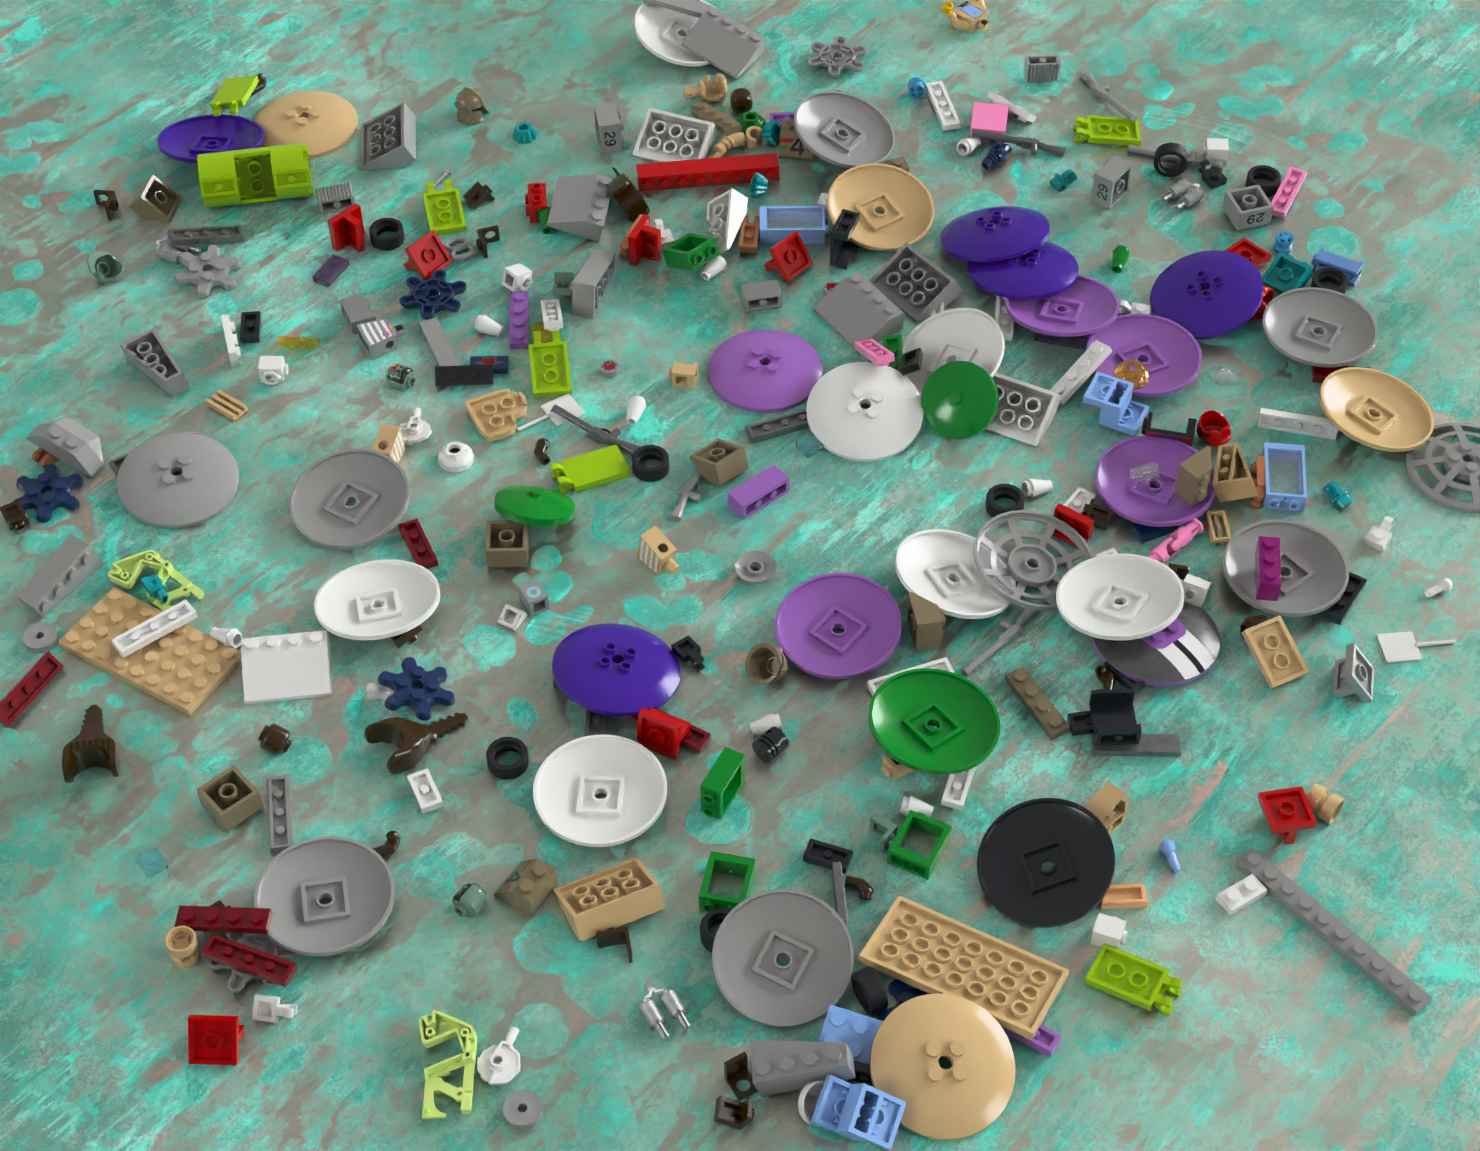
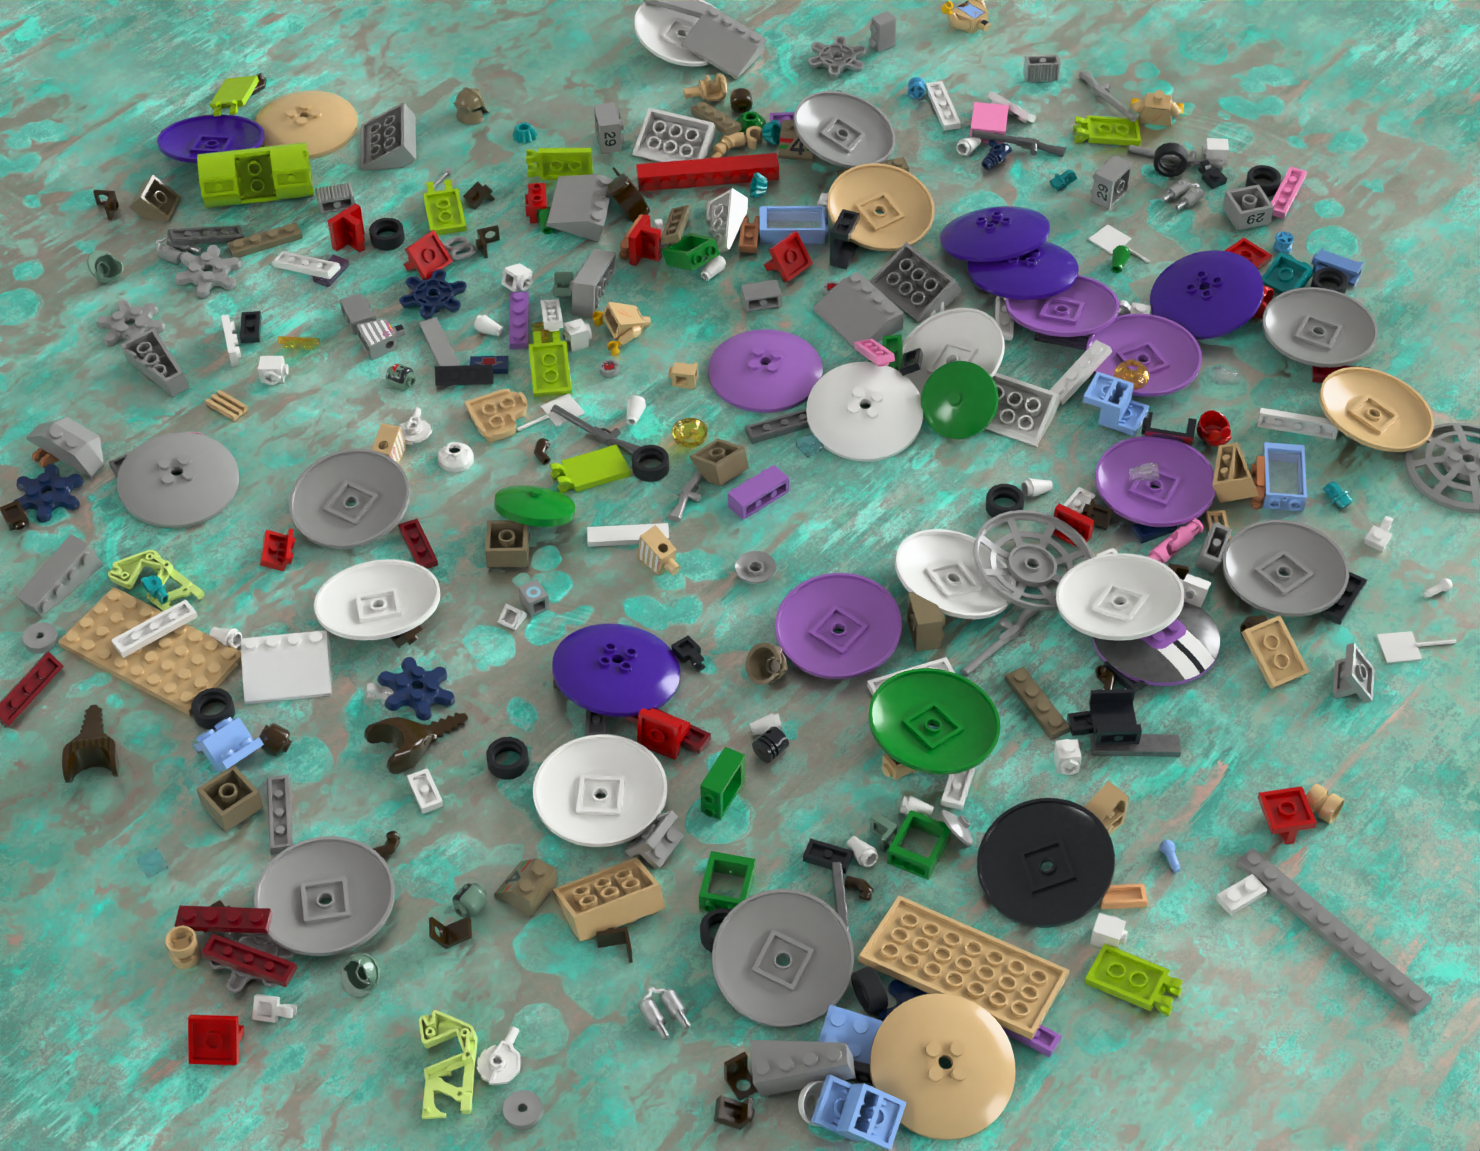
dark tan slope [1174,446,1212,506] -> none
magenta brick [1255,536,1281,601] -> none
none -> light grey plate [97,300,165,347]
none -> black tyre [191,688,235,730]
none -> light blue bracket [193,717,264,772]
none -> dark tan plate [227,222,303,258]
none -> red bracket [260,528,295,572]
none -> white tile [272,251,340,279]
none -> sand green piece [341,953,382,997]
none -> dark brown bracket [429,917,472,949]
none -> lime tile [526,148,593,180]
none -> white brick [562,318,592,352]
none -> white tile [587,523,669,547]
none -> tan torso [592,302,651,356]
none -> light grey bracket [625,810,684,870]
none -> dark tan plate [661,205,691,245]
none -> clear yellow piece [672,418,708,449]
none -> white cone [847,836,878,867]
none -> light grey brick [869,11,897,52]
none -> light grey dish [940,810,974,846]
none -> white brick [1053,739,1081,775]
none -> white piece [1088,224,1150,263]
none -> tan torso [1130,90,1184,127]
none -> light grey brick [1196,522,1232,573]

